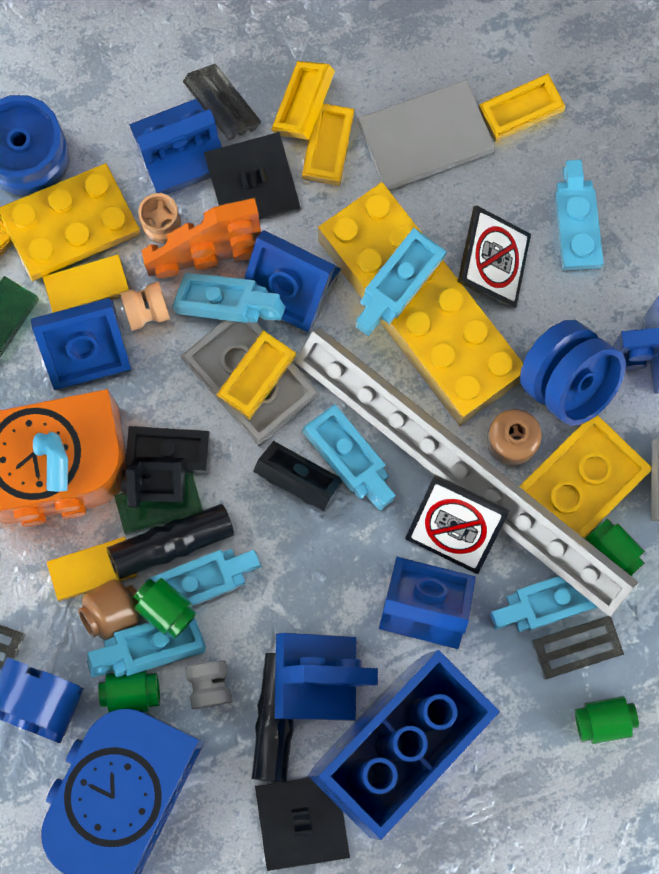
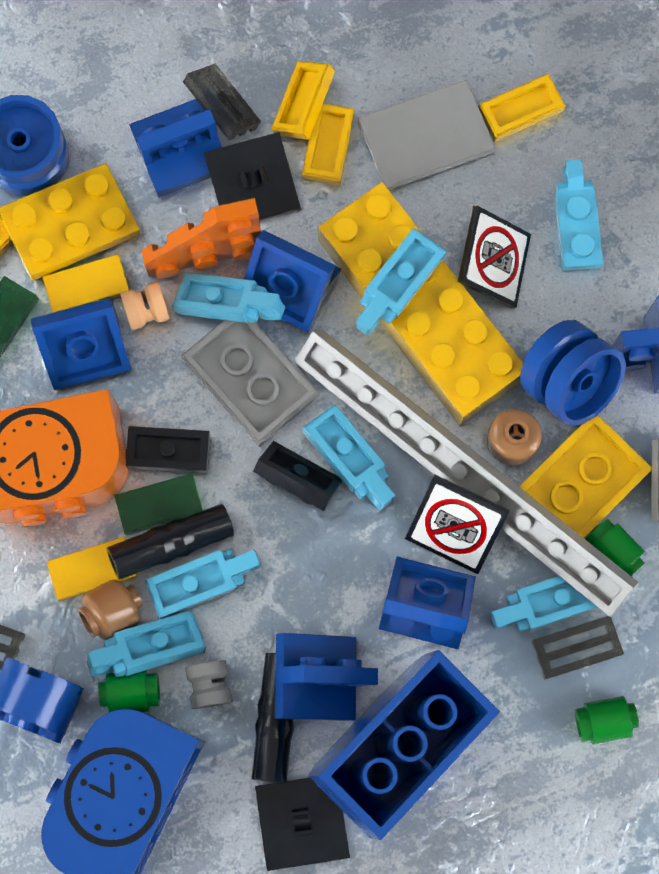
medium azure arm [33,431,68,492] -> none
black bracket [121,457,186,508] -> none
green brick [134,578,197,639] -> none
light nougat wheel [138,193,181,243] -> none
yellow tile [216,330,296,420] -> none

